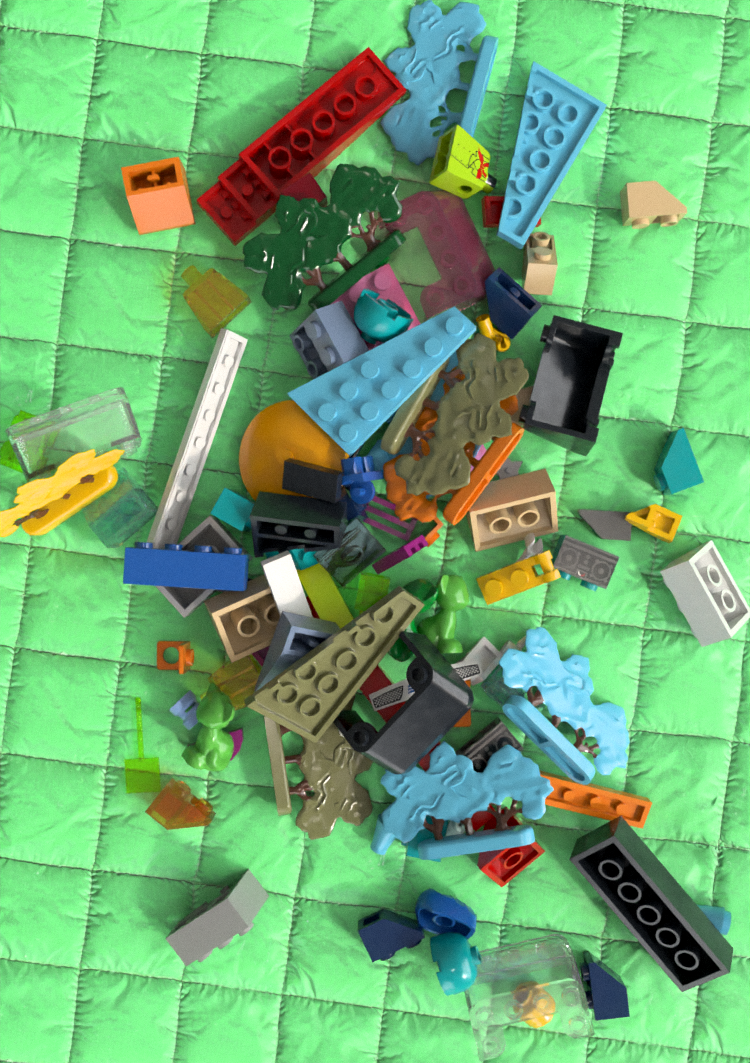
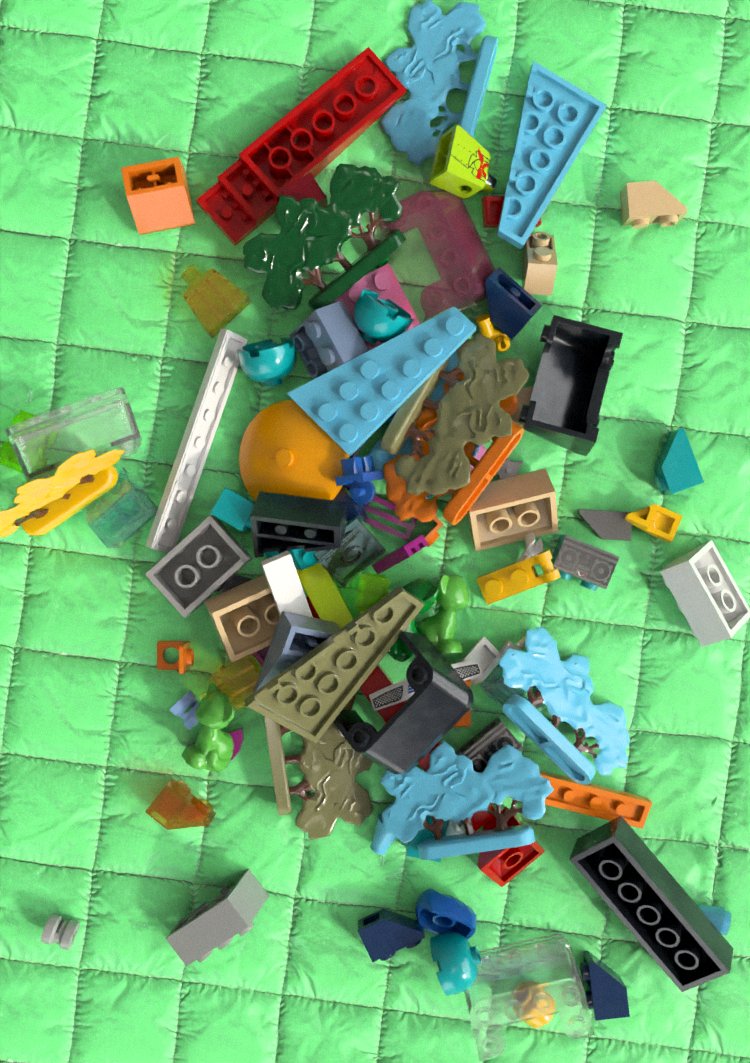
blue brick [123,542,249,591] -> none
clear neon green piece [125,697,161,794] -> none
black tile [282,458,343,503] -> none
none -> light grey wheel [41,913,80,951]
none -> teal cylinder [237,337,297,386]

